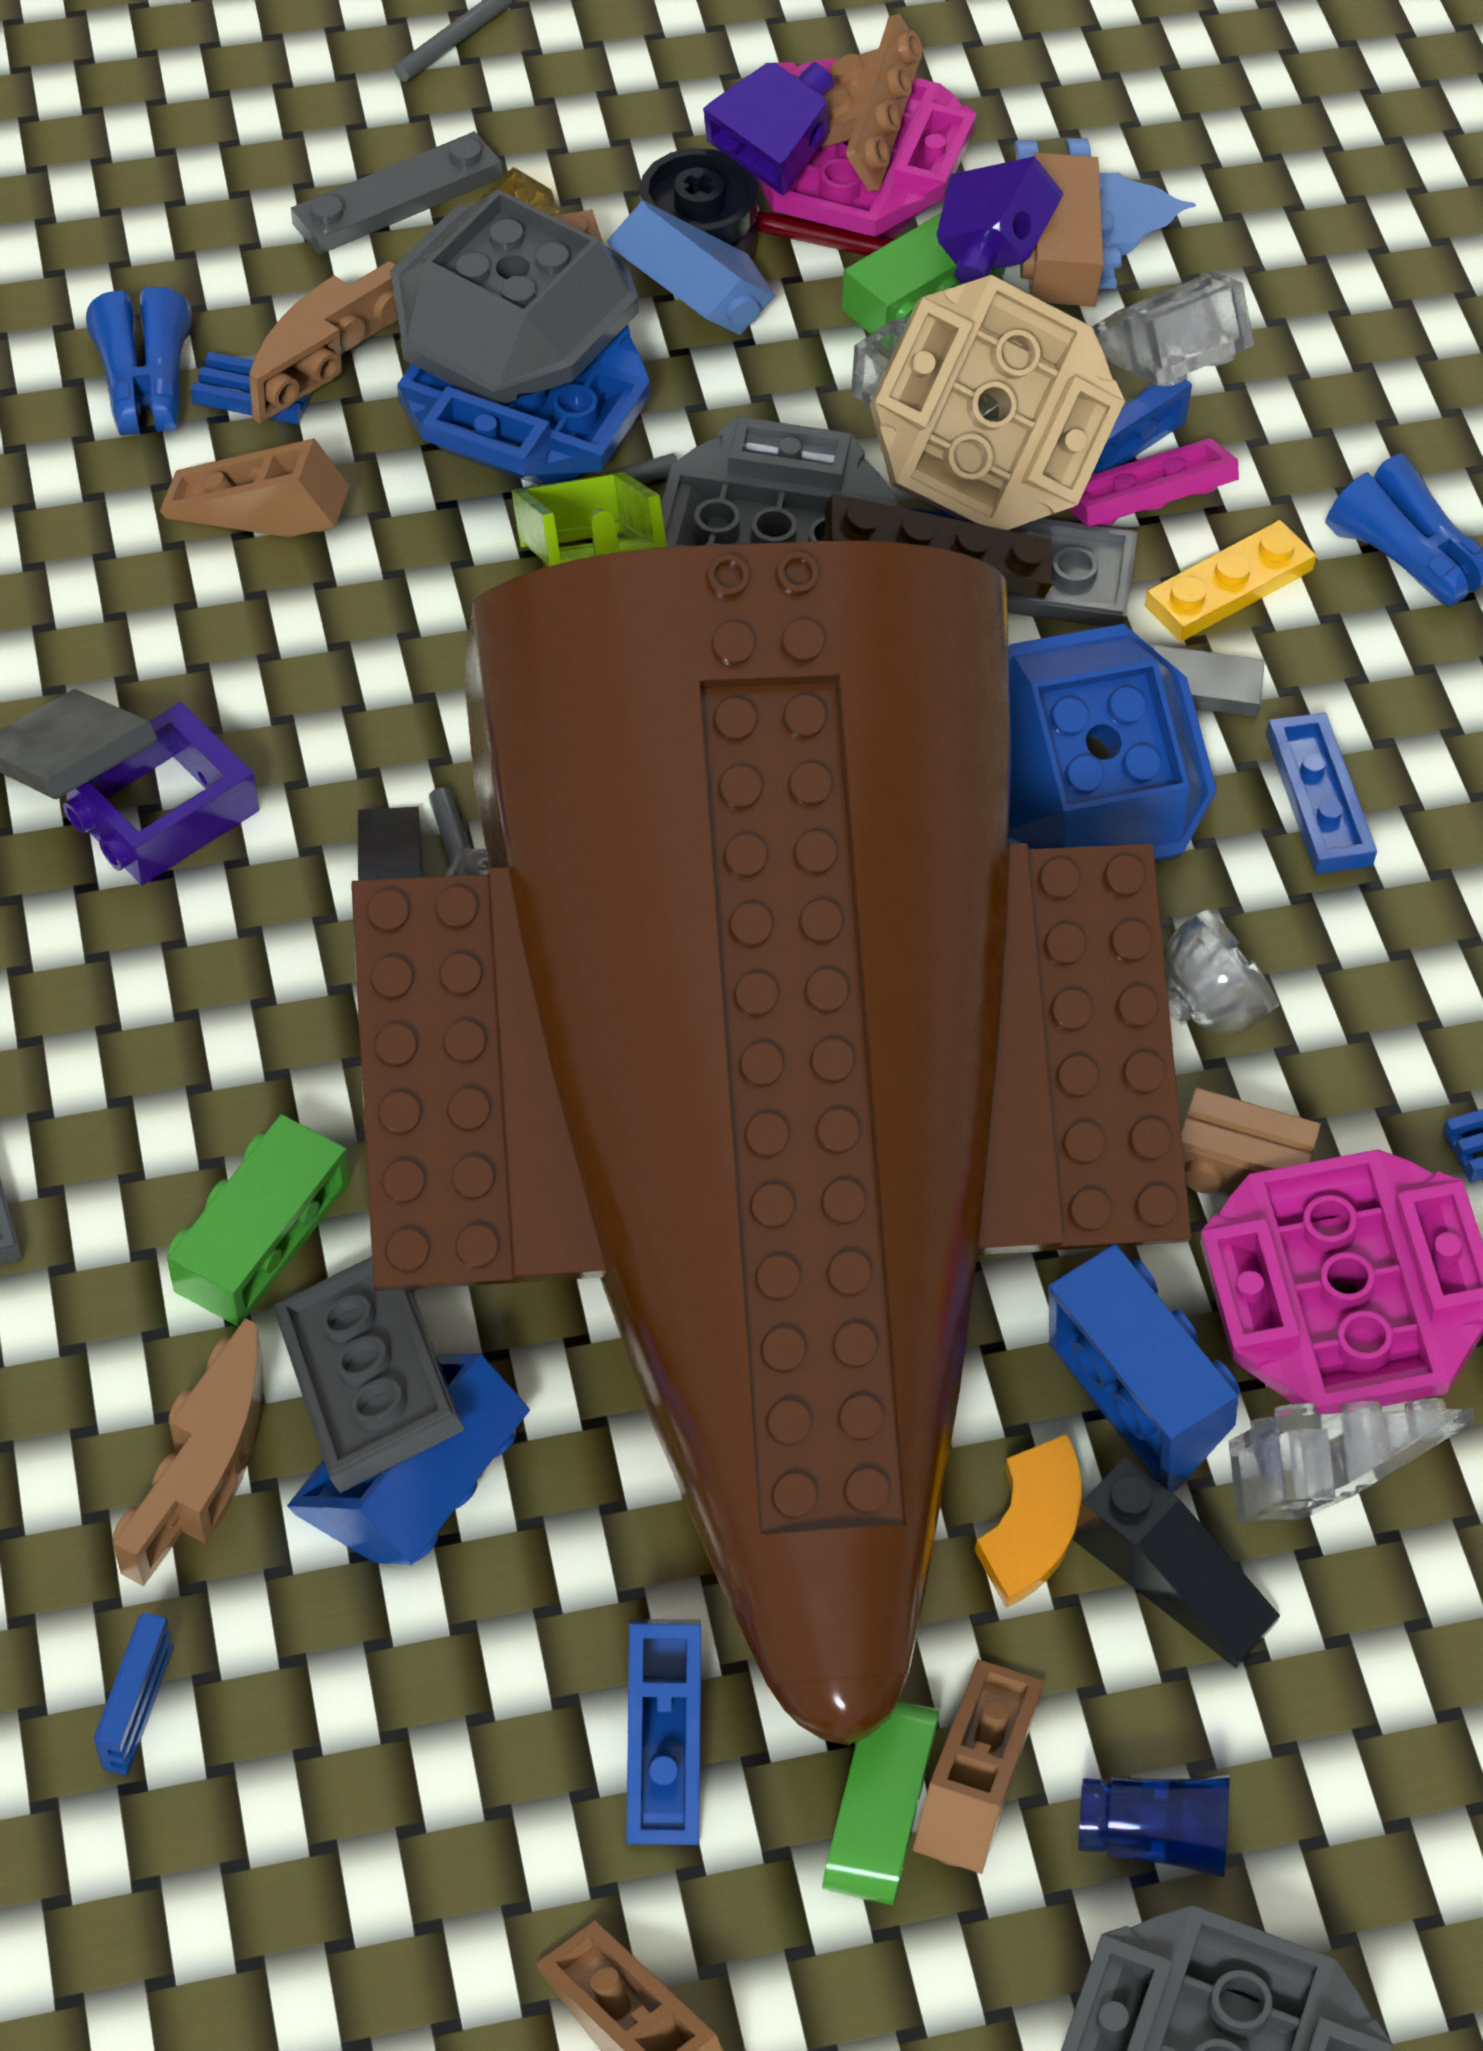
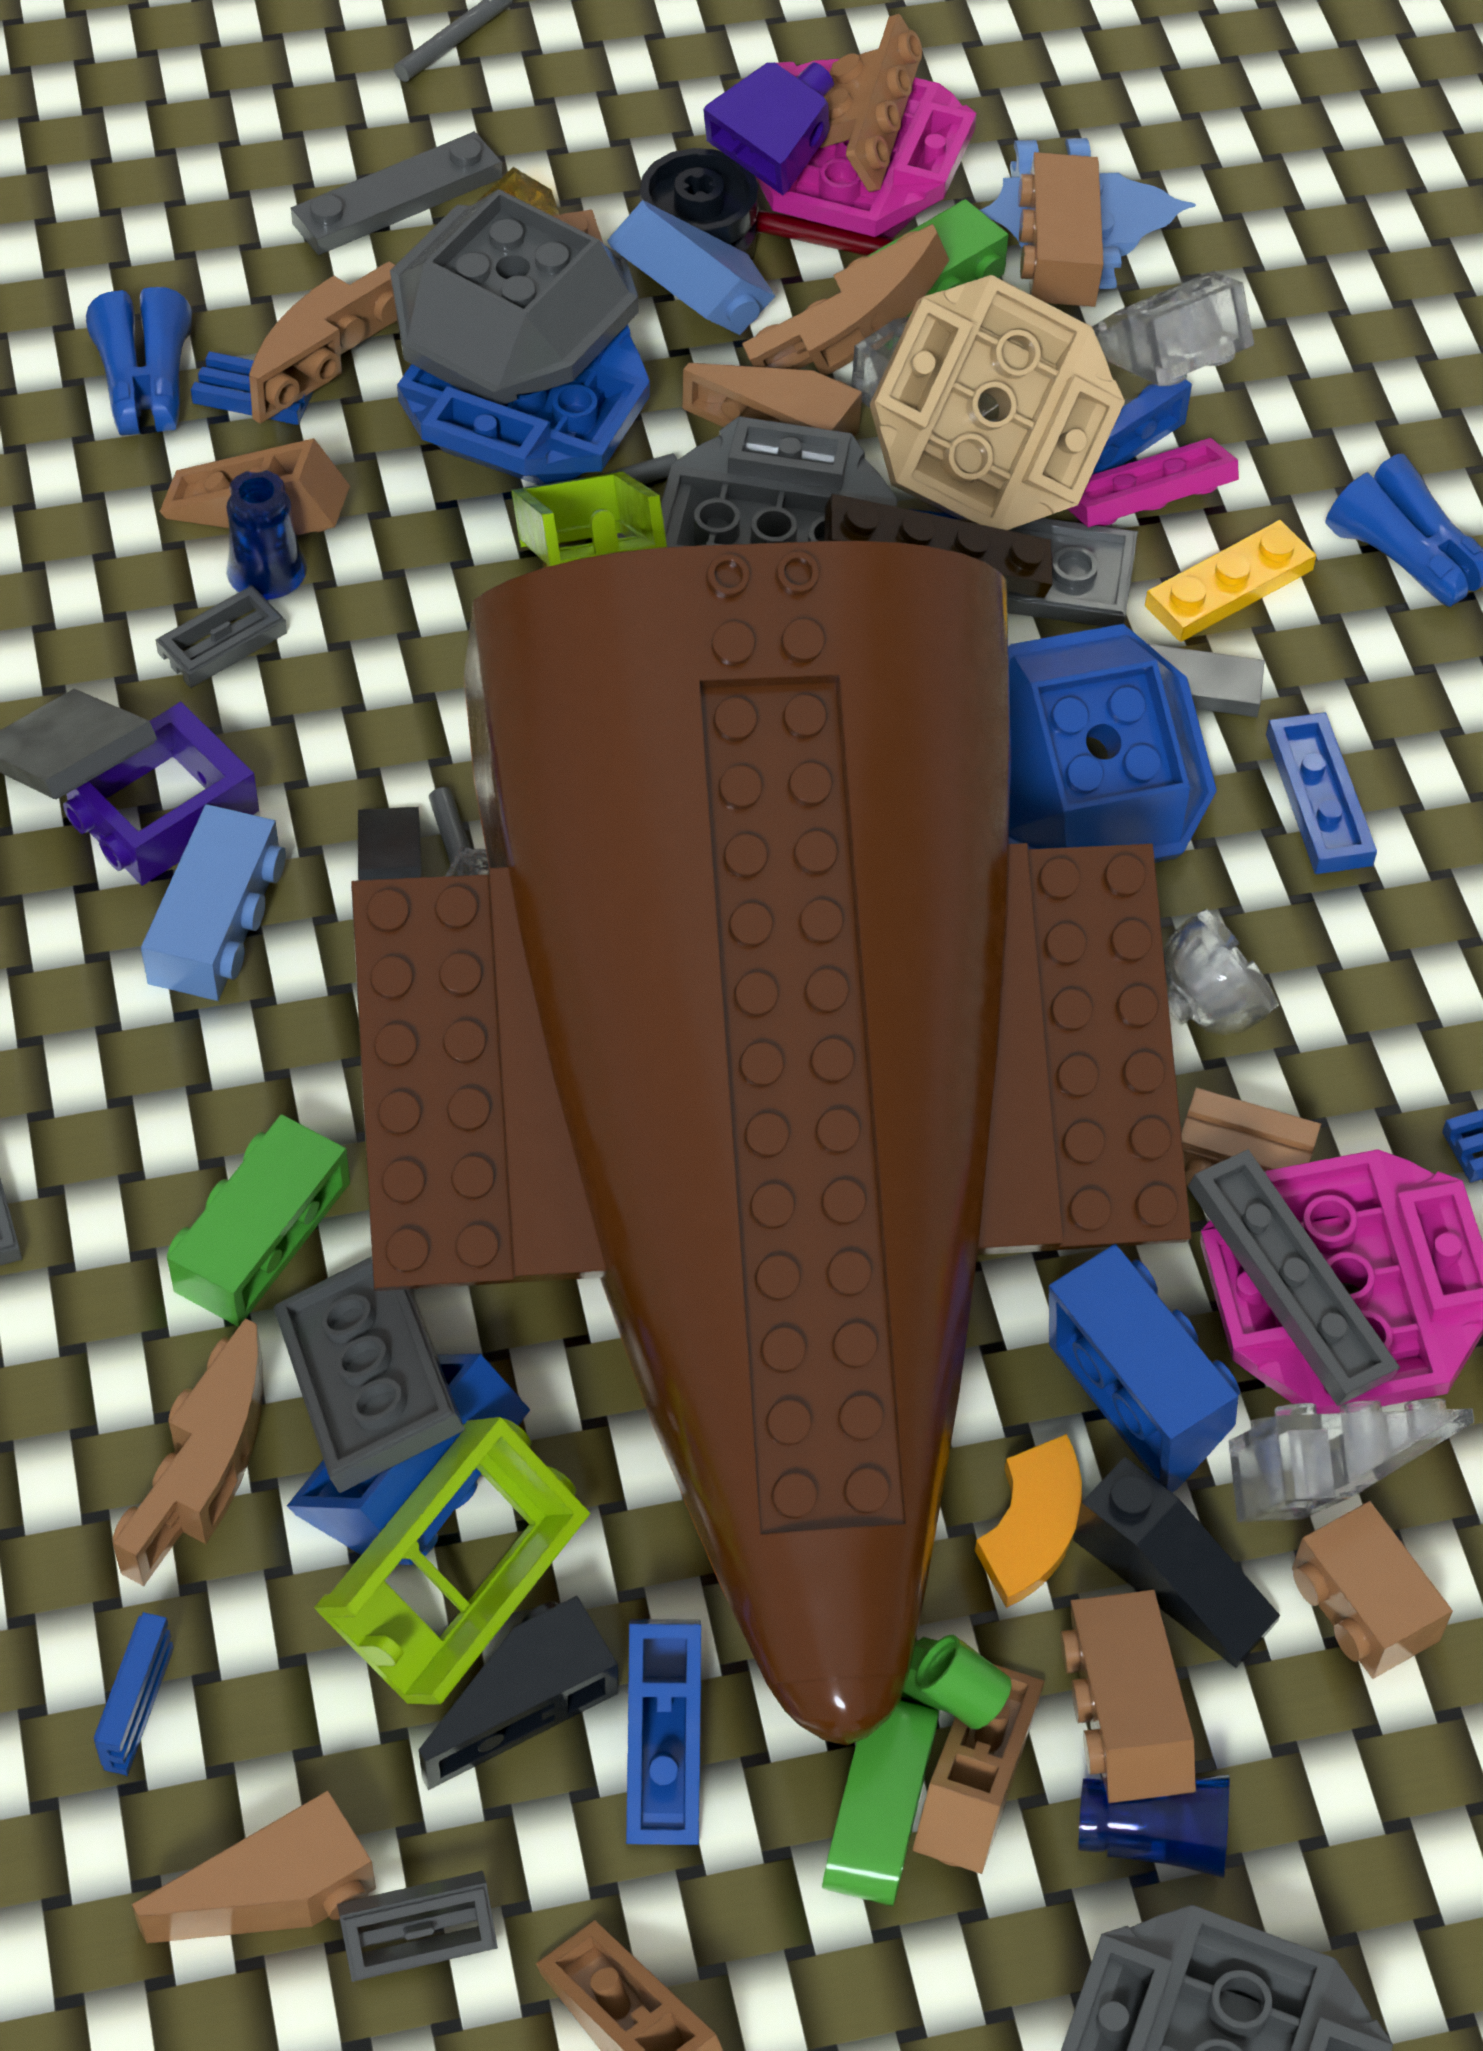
dark purple torso [936,156,1063,284] -> none
none -> medium nougat slope [132,1791,376,1943]
none -> medium blue brick [141,804,286,1001]
none -> dark grey tile [155,585,287,688]
none -> clear blue plant [226,470,307,600]
none -> lime door [314,1417,591,1705]
none -> dark grey tile [337,1871,498,1982]
none -> black slope [419,1596,618,1790]
none -> medium nougat slope [682,363,862,437]
none -> medium nougat slope [742,224,949,376]
none -> bright green piece [902,1634,1012,1729]
none -> medium nougat brick [1060,1590,1196,1803]
none -> dark grey plate [1188,1149,1400,1406]
none -> medium nougat brick [1292,1501,1453,1679]

